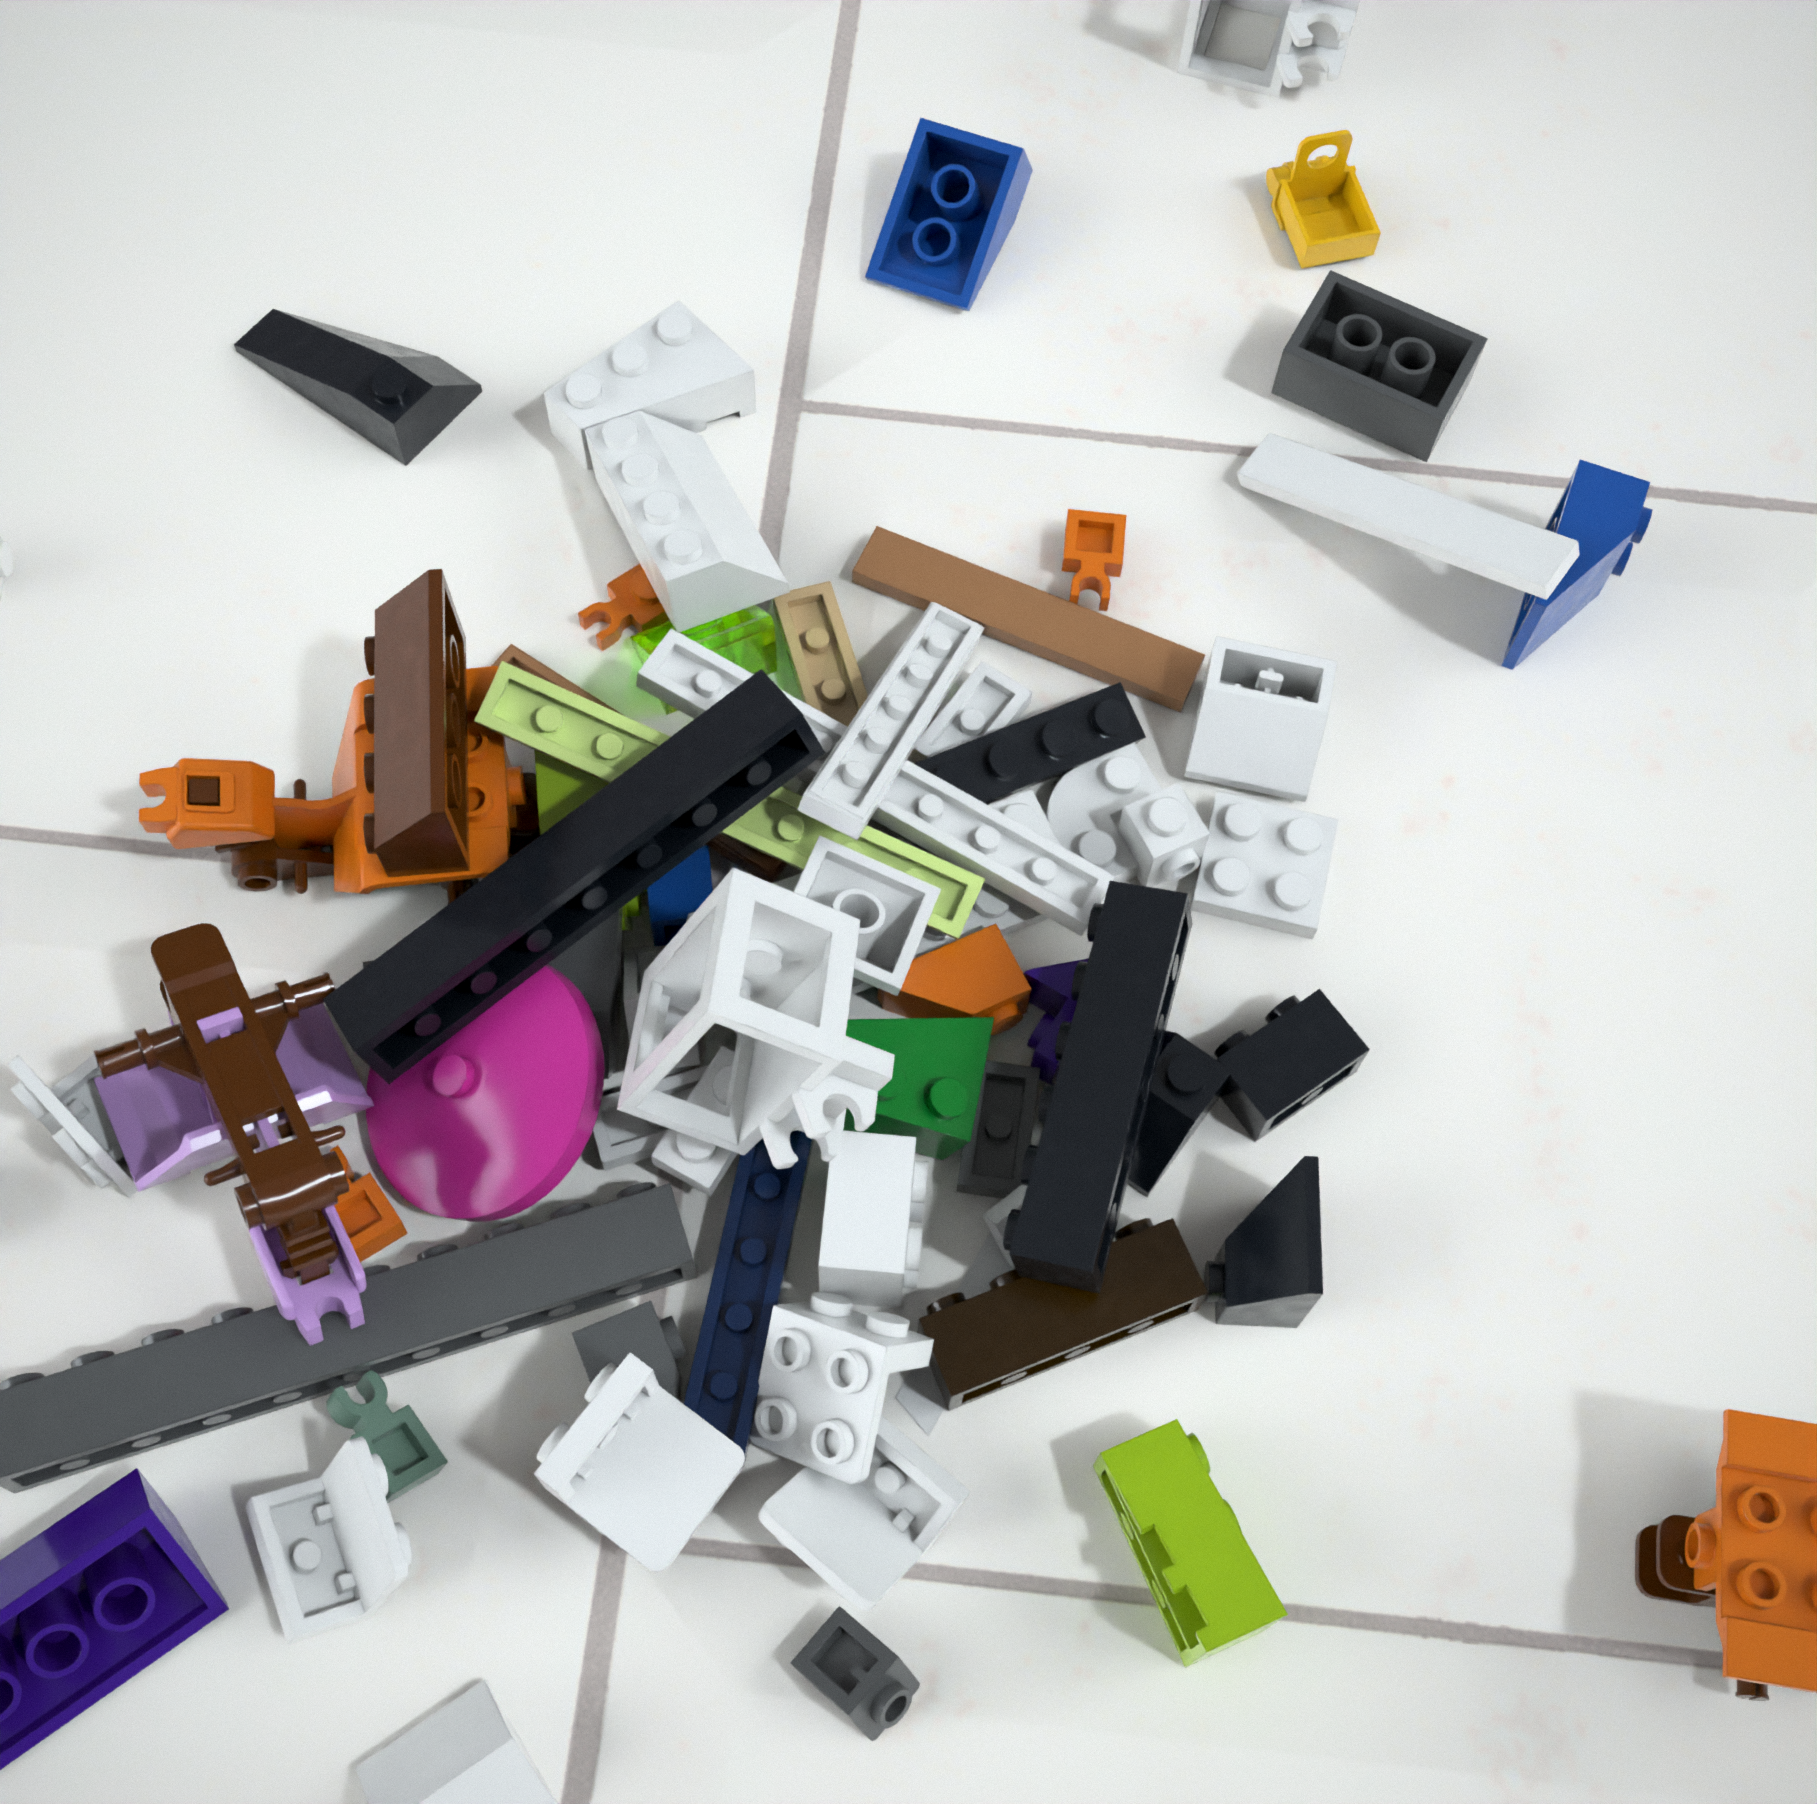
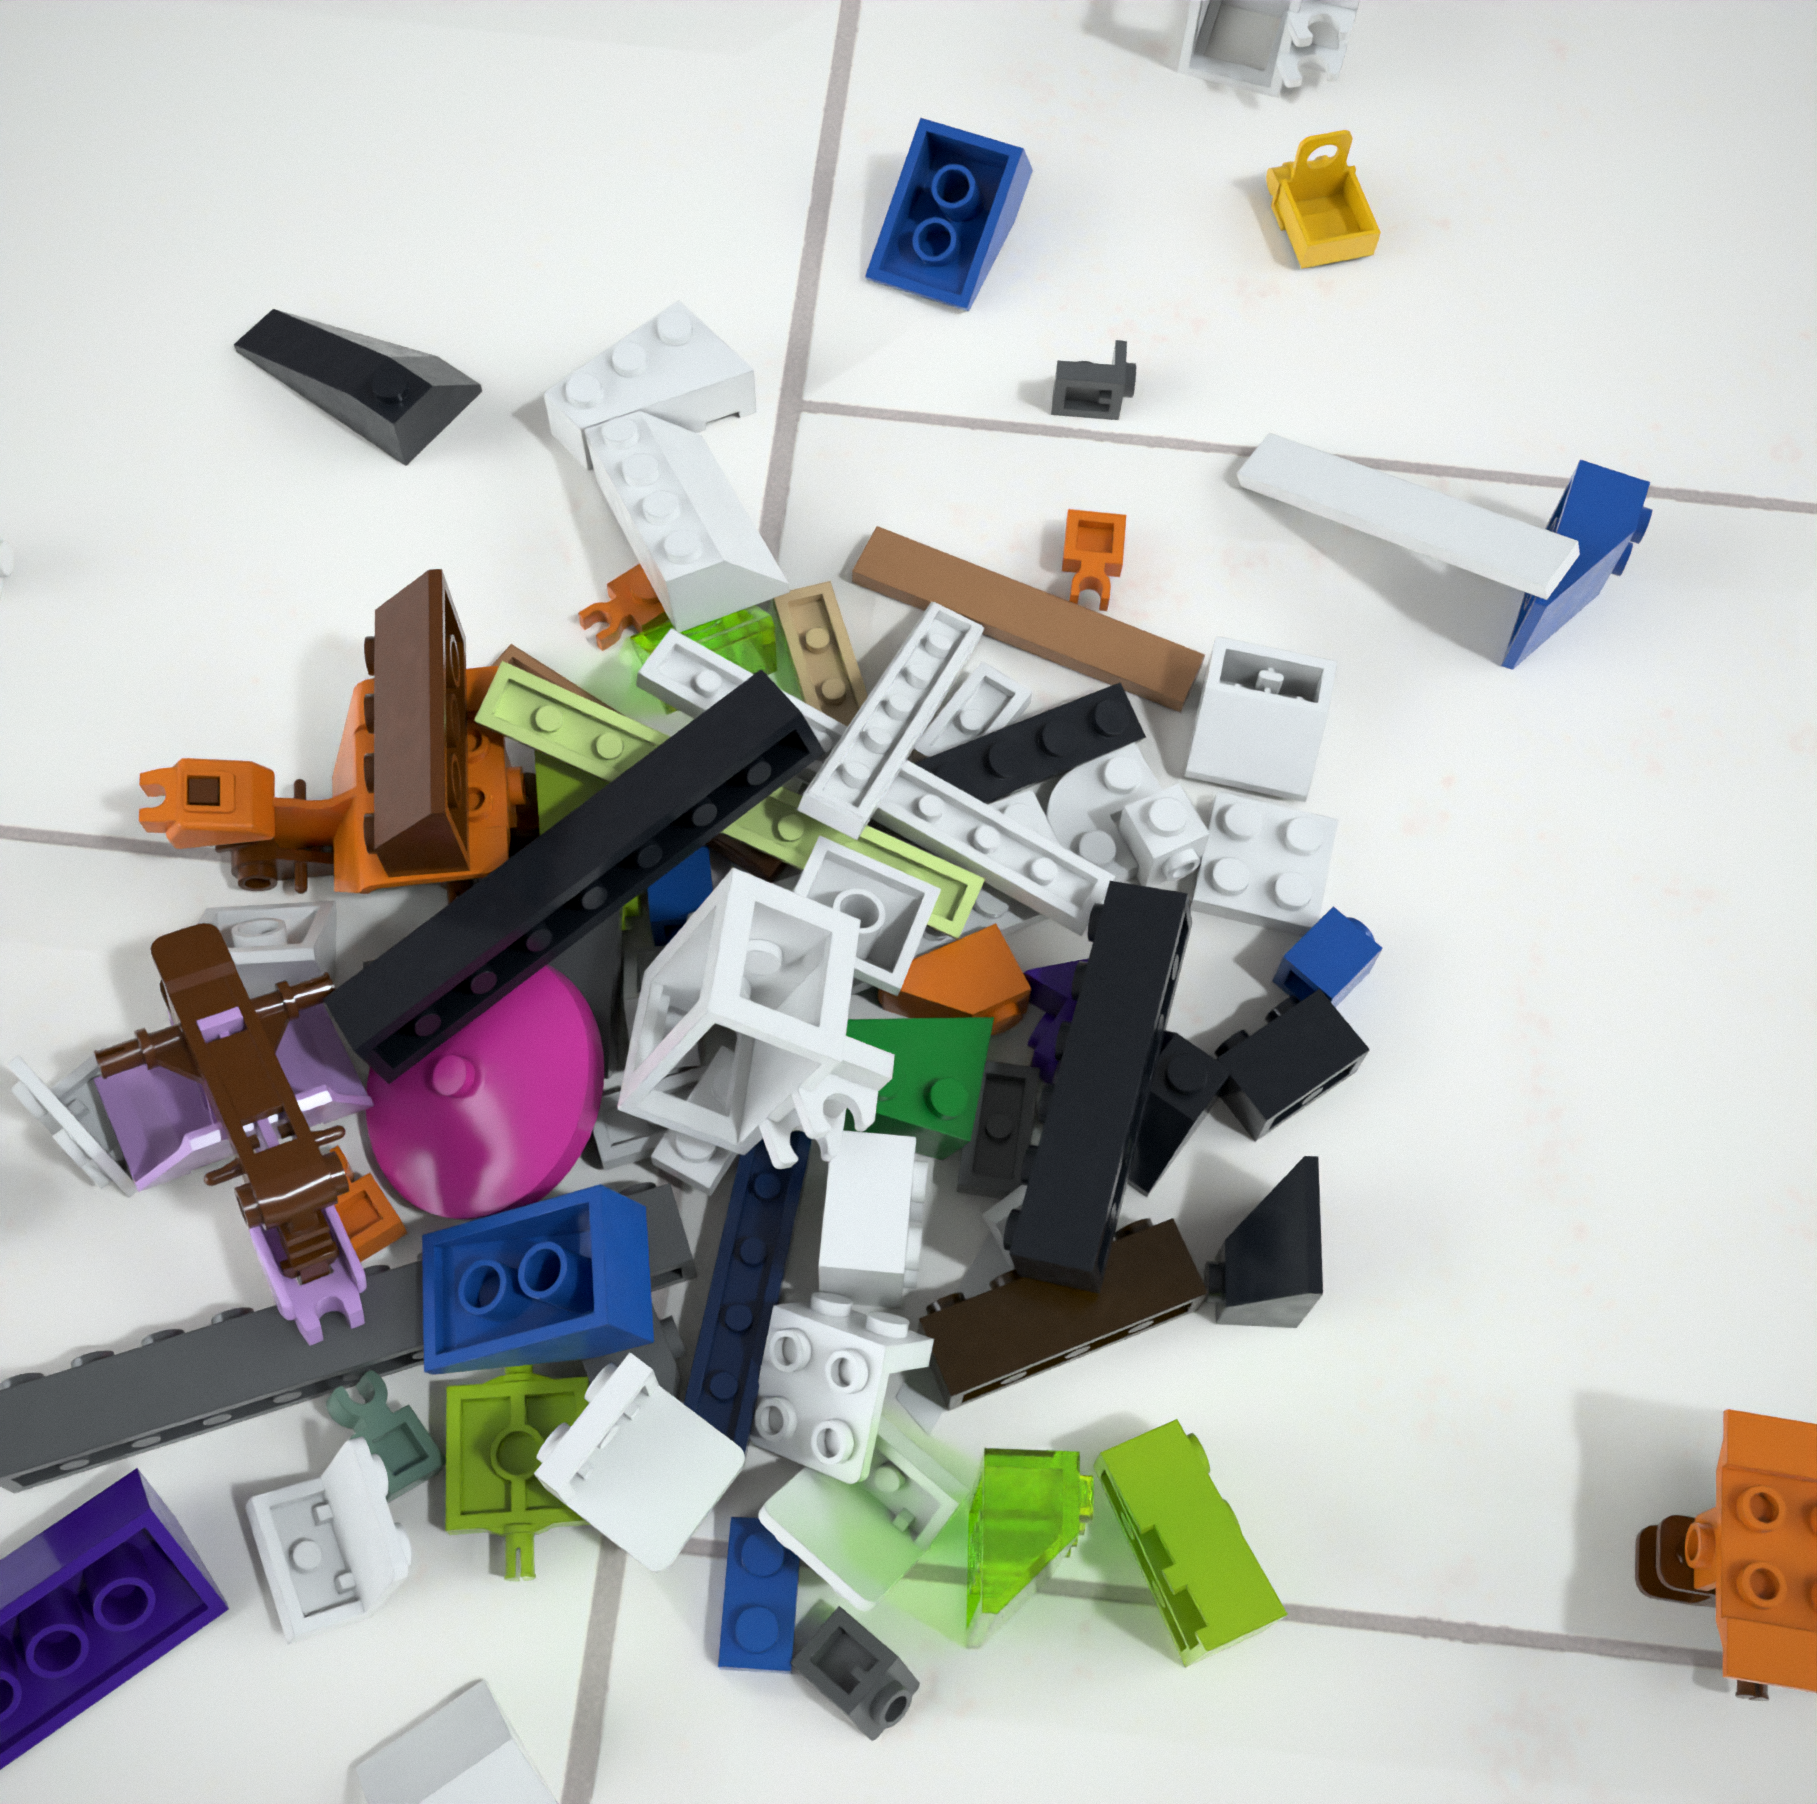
dark grey brick [1271,270,1488,462] -> none
none -> white slope [197,900,337,999]
none -> blue slope [422,1184,654,1375]
none -> lime plate [445,1365,591,1582]
none -> blue plate [718,1517,800,1674]
none -> clear neon green slope [965,1448,1094,1649]
none -> dark grey bracket [1051,340,1136,420]
none -> blue brick [1272,906,1383,1008]

